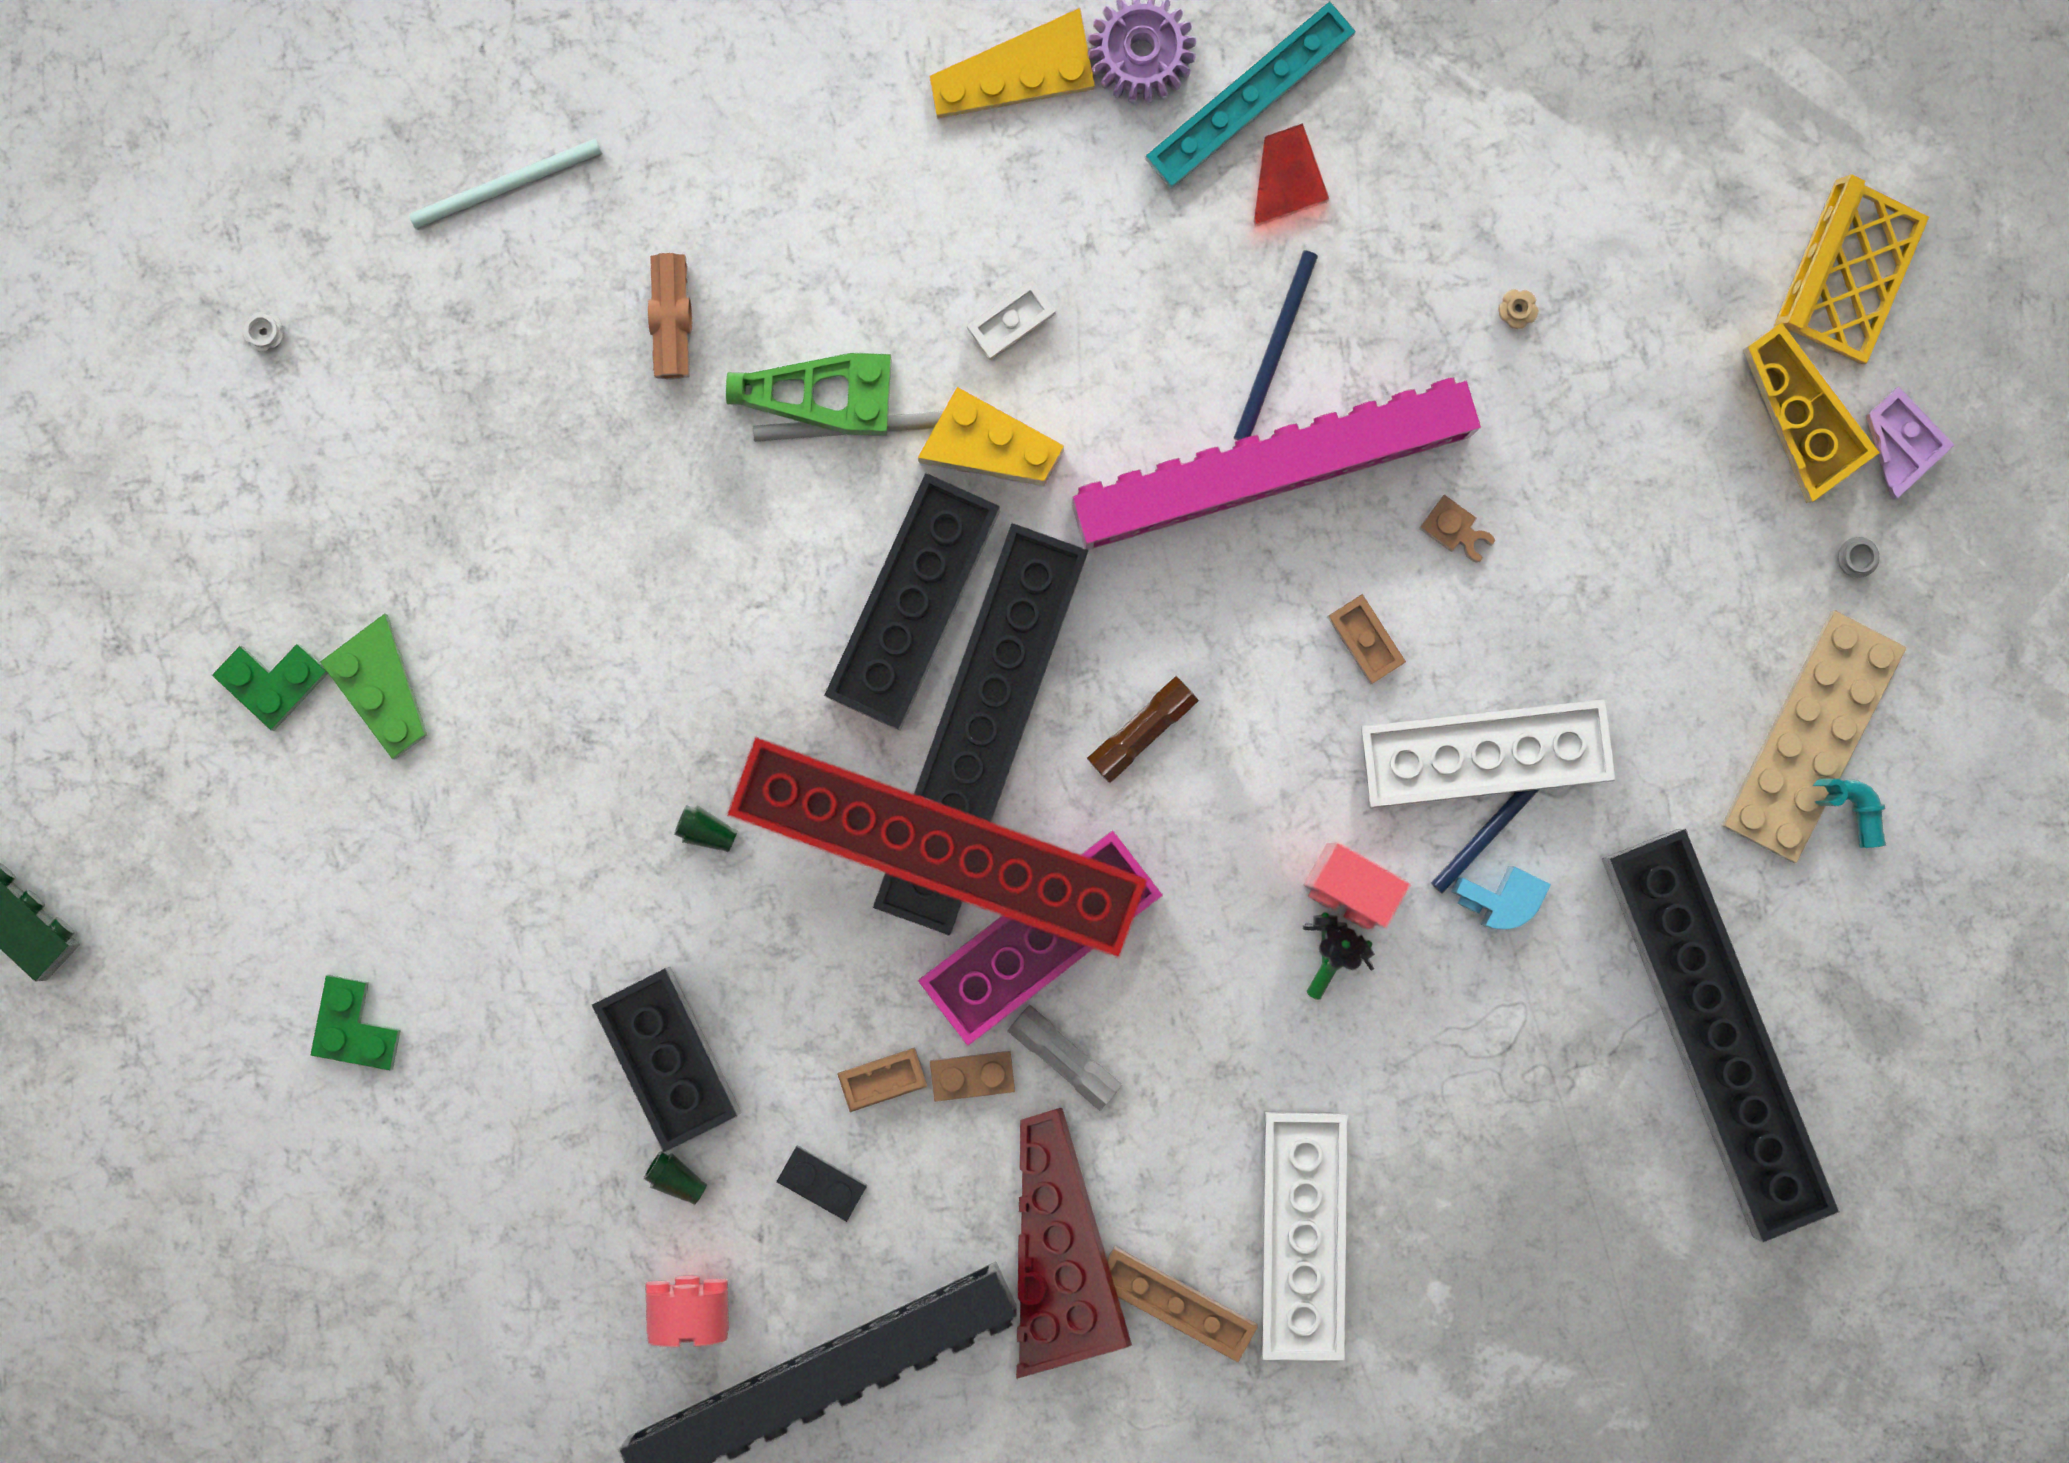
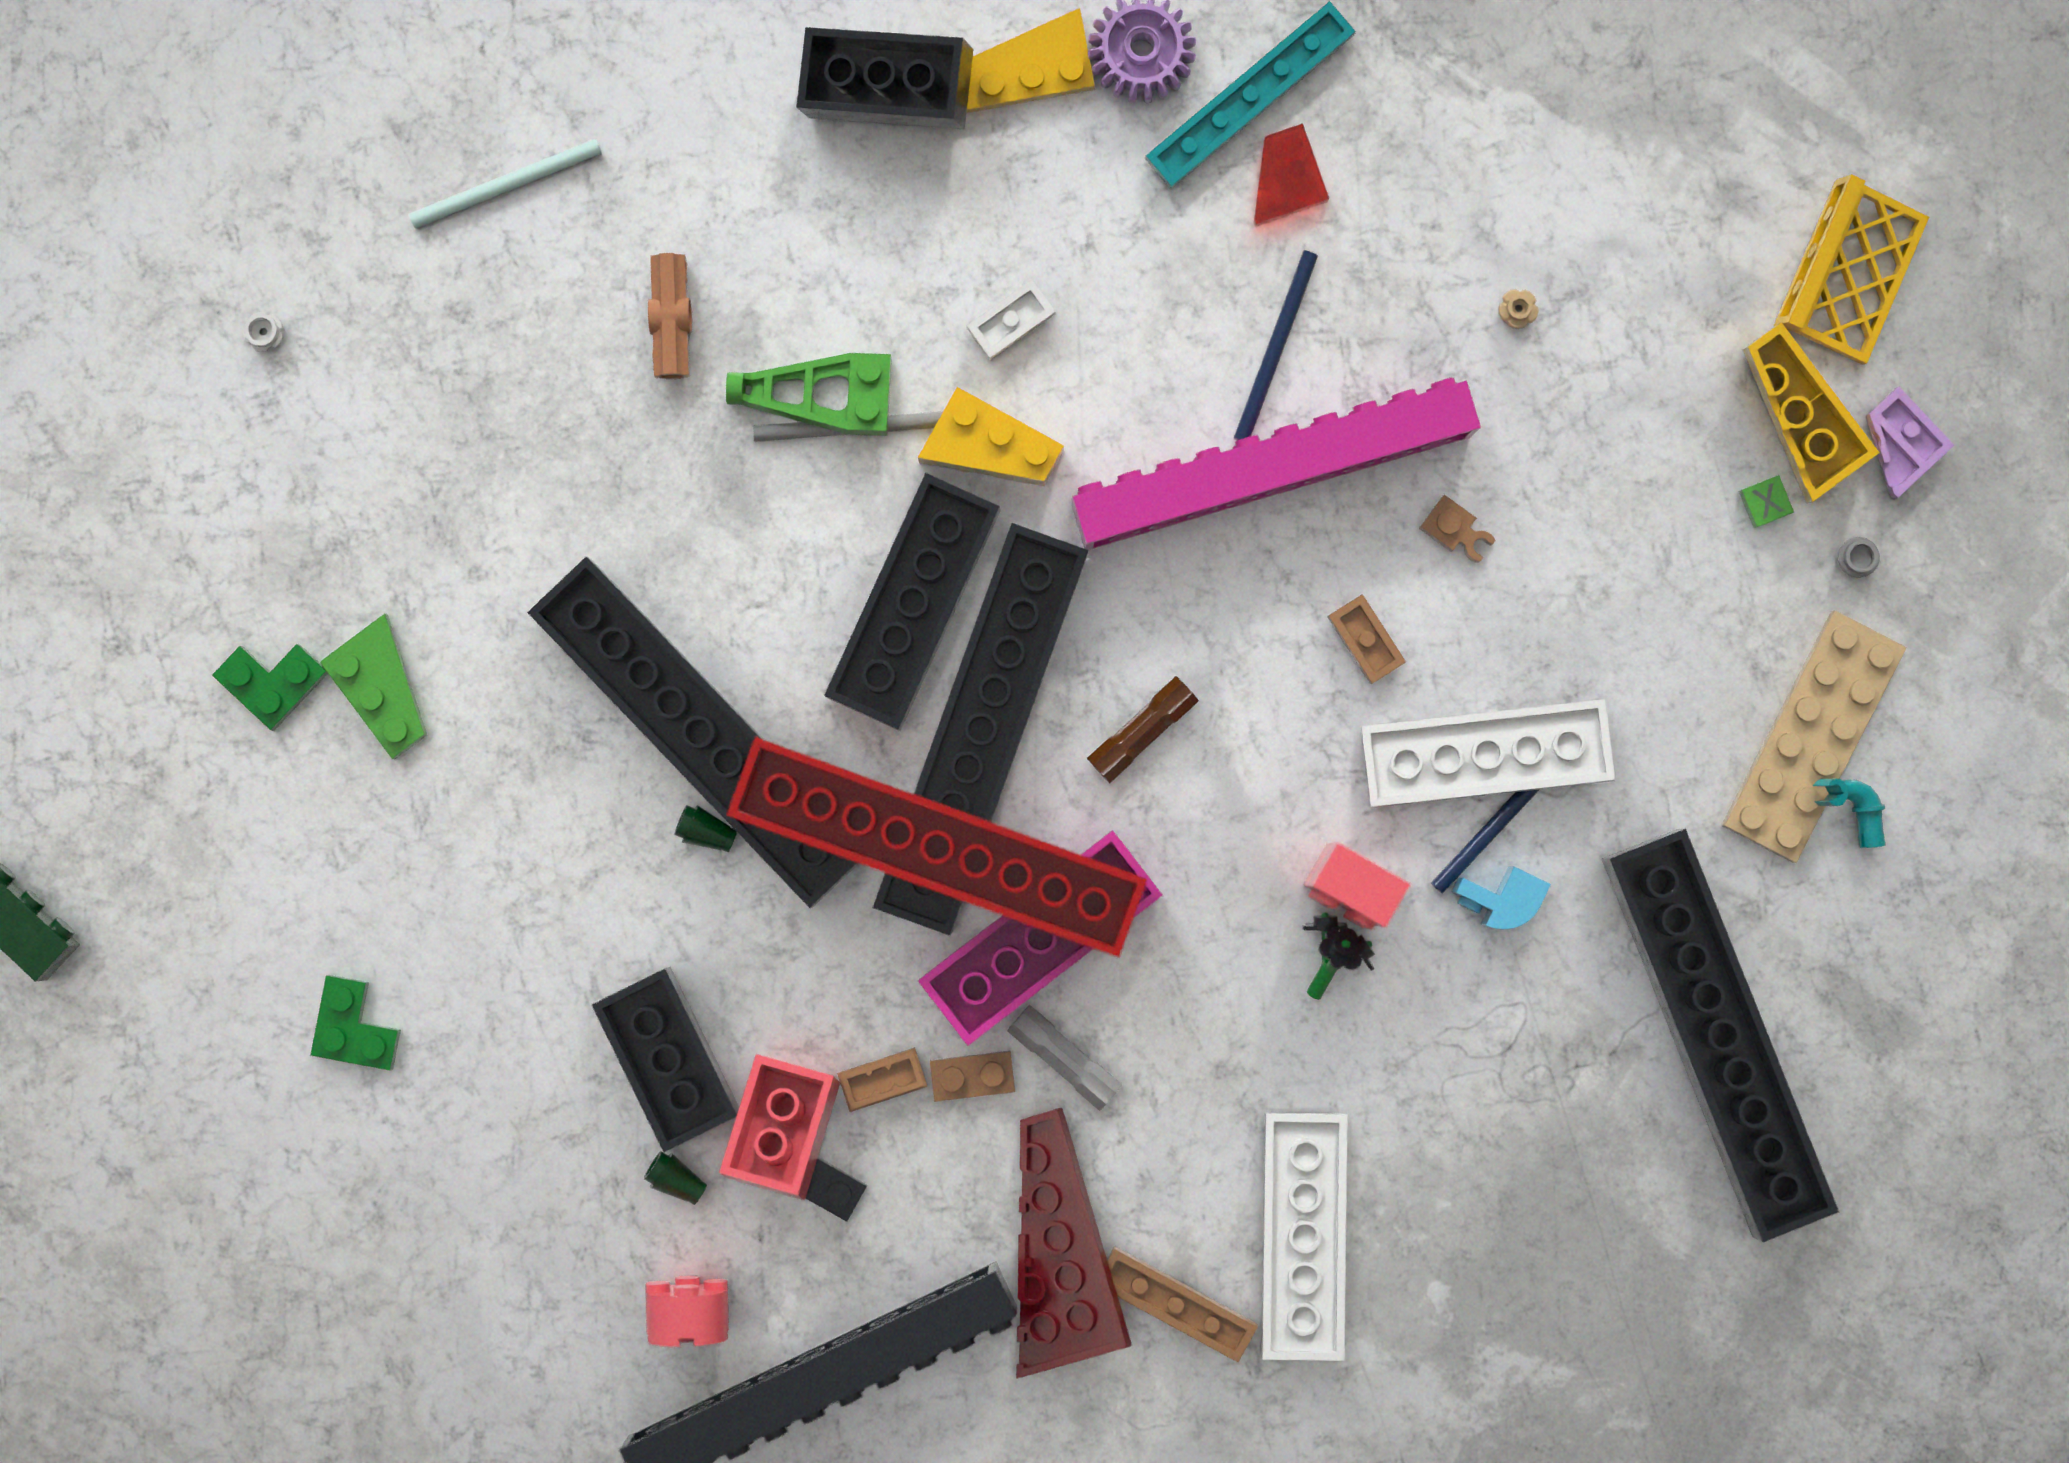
none -> black brick [527,556,859,908]
none -> coral brick [719,1054,840,1201]
none -> black brick [796,27,974,129]
none -> bright green tile [1739,475,1794,528]

